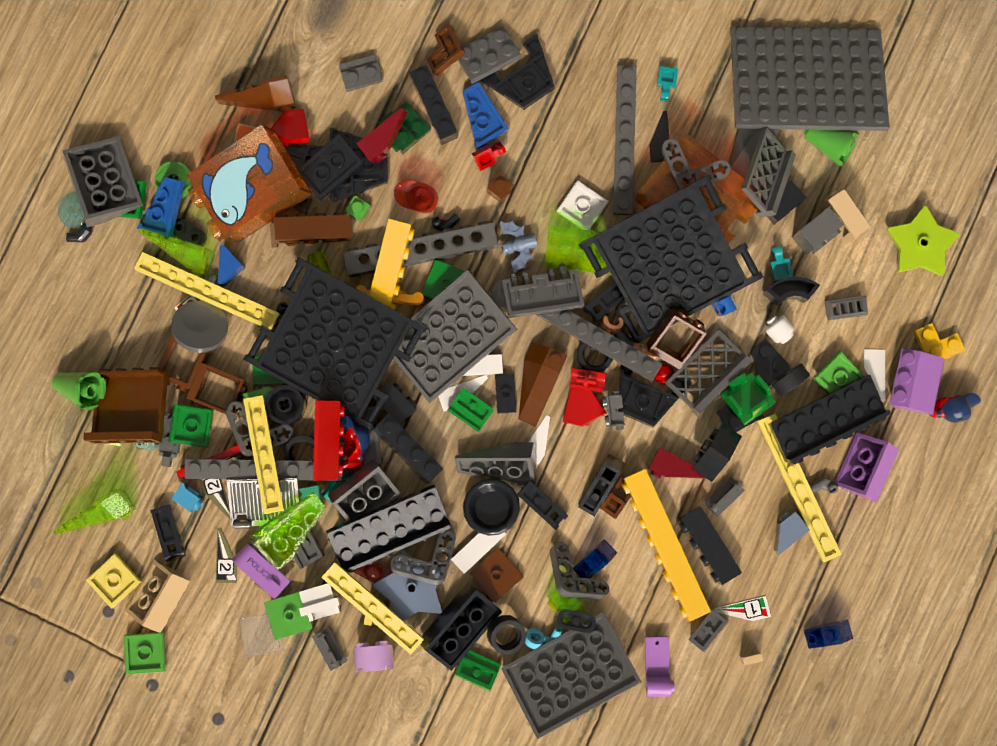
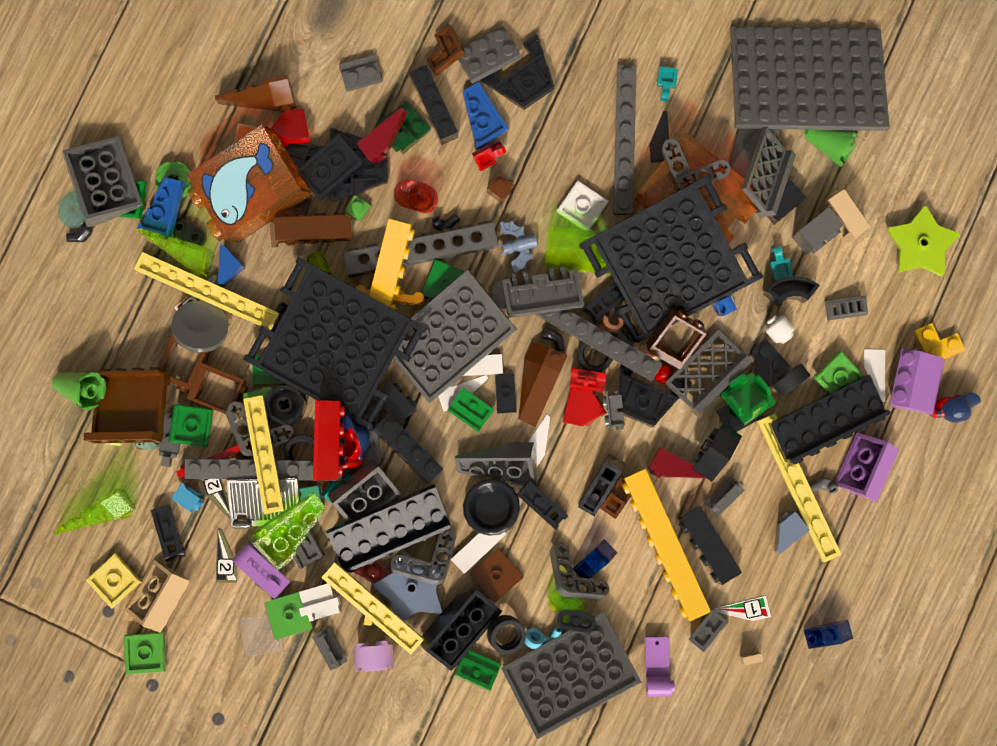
none -> black arm [541,328,565,352]

